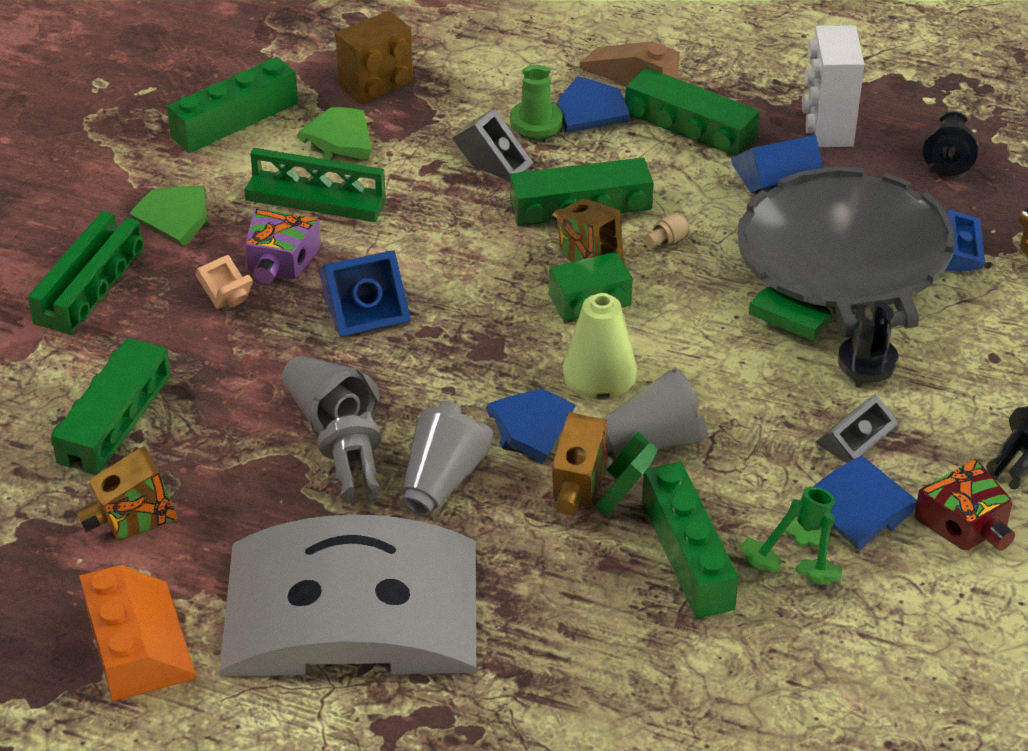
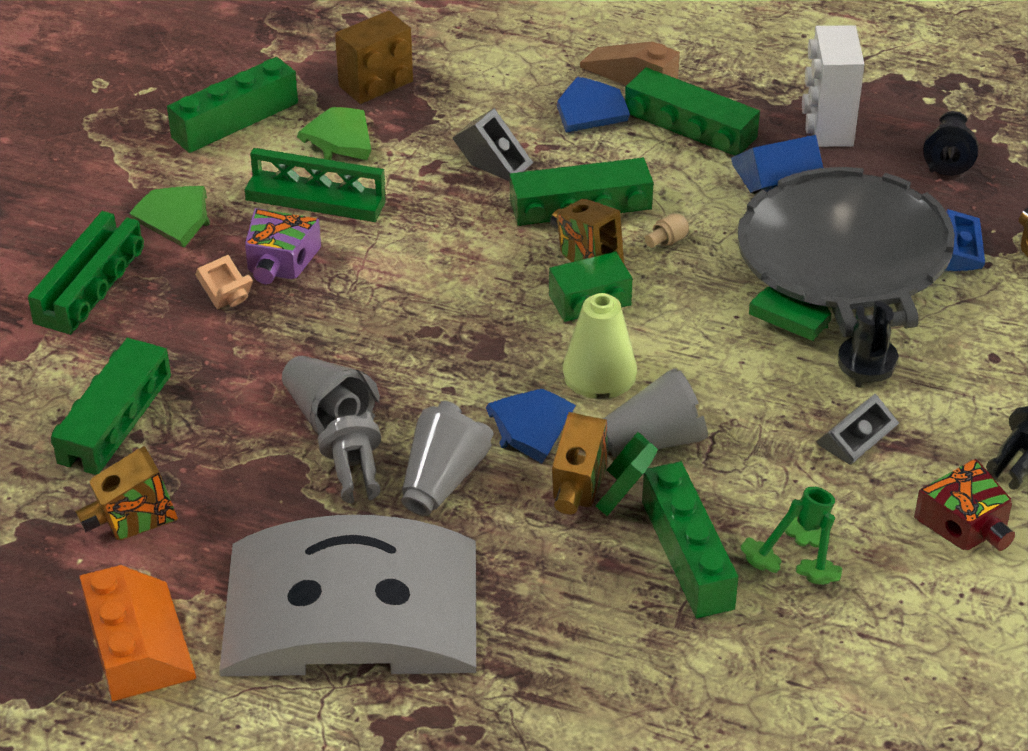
blue slope [318,250,411,337] -> none
bright green piece [510,65,563,140] -> none
blue slope [813,456,917,551] -> none

